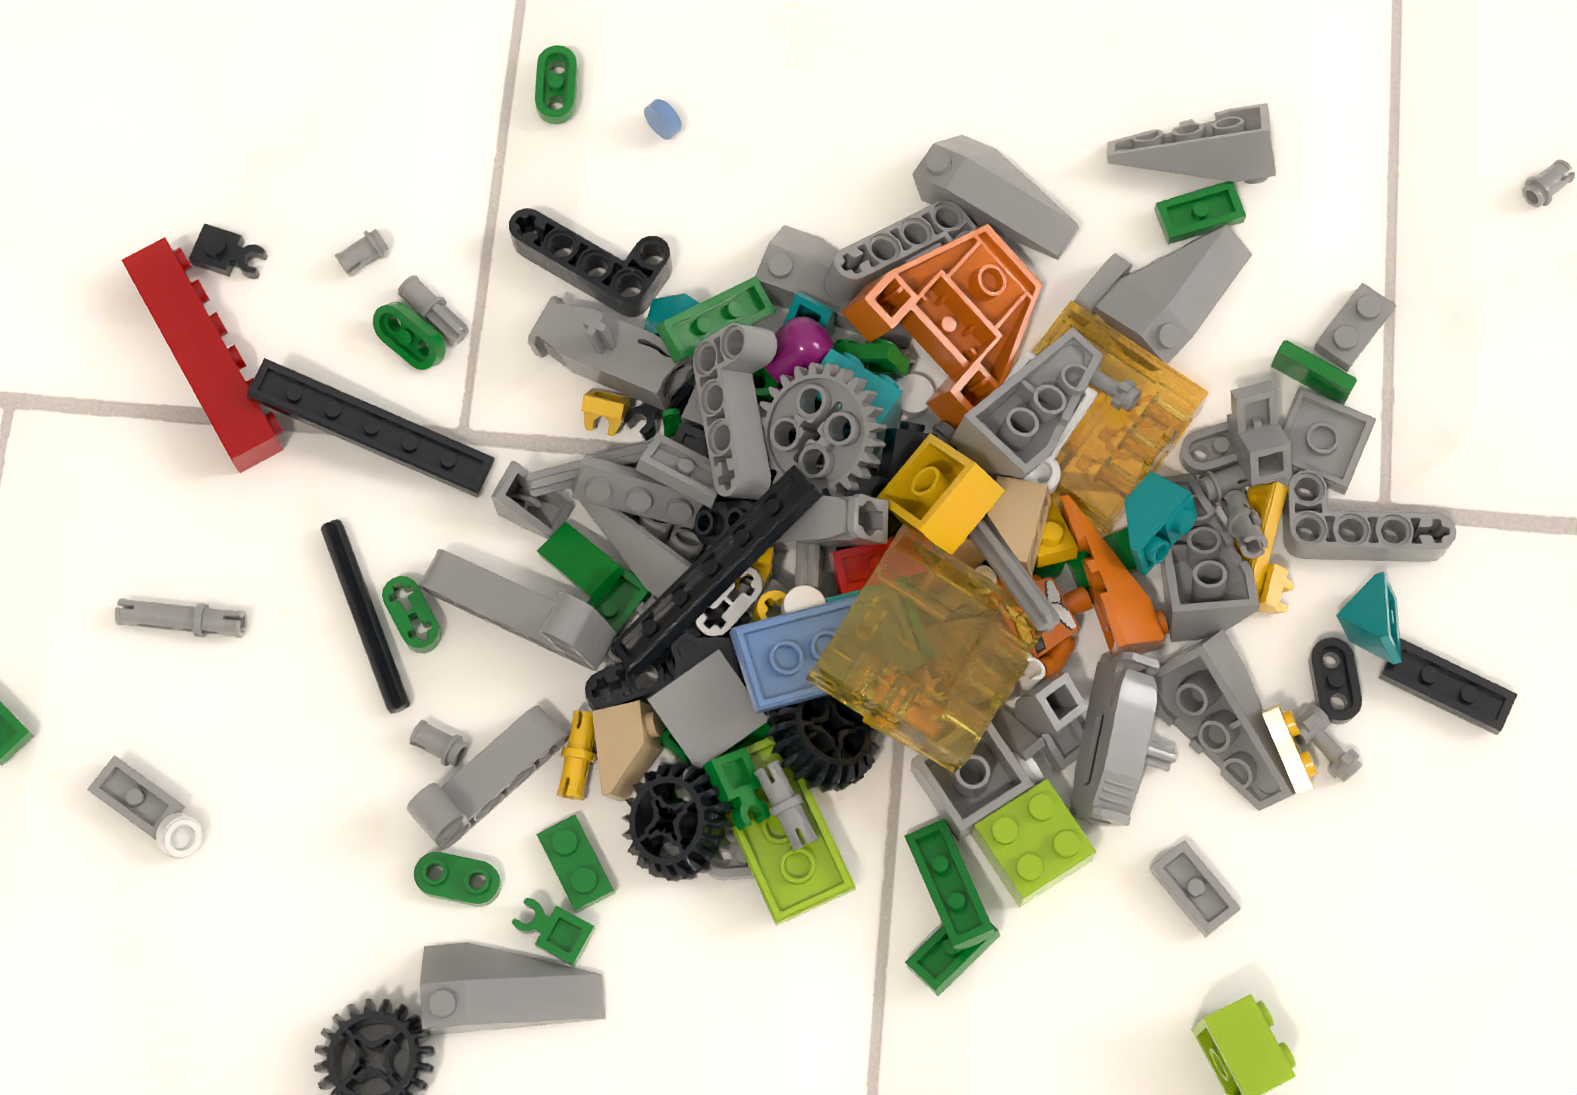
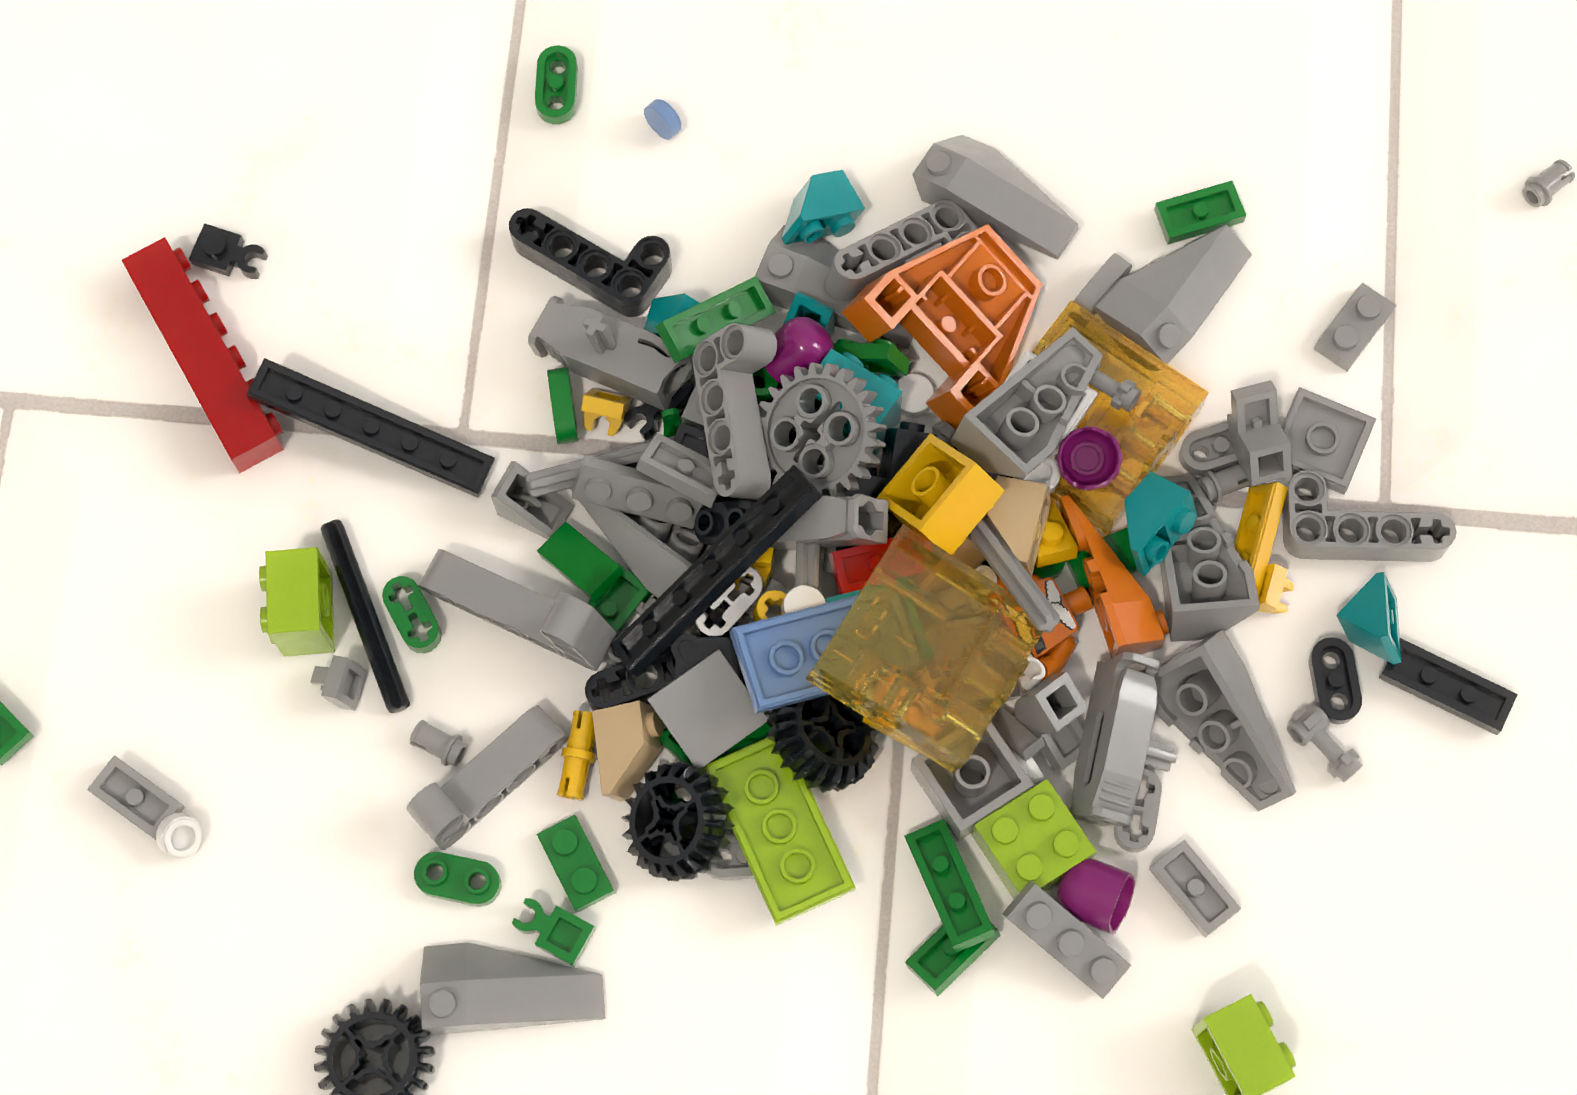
light grey pin [115,598,247,638] -> none
light grey pin [334,229,389,277] -> none
green plate [373,301,446,370] -> none
light grey axle [398,275,469,344] -> none
green plate [703,747,770,831] -> none
light grey pin [754,760,819,852] -> none
light grey wedge [1107,103,1276,184] -> none
light grey pin [1220,490,1268,558] -> none
plate [1262,703,1318,795] -> none
green tile [1270,340,1358,405] -> none
none -> lime brick [259,547,335,657]
none -> light grey tile [310,655,367,711]
none -> green beam [547,367,579,445]
none -> teal slope [782,169,866,245]
none -> light grey plate [1002,880,1132,999]
none -> magenta hair [1056,426,1123,491]
none -> magenta helmet [1057,858,1135,935]
none -> light grey beam [1114,768,1162,853]

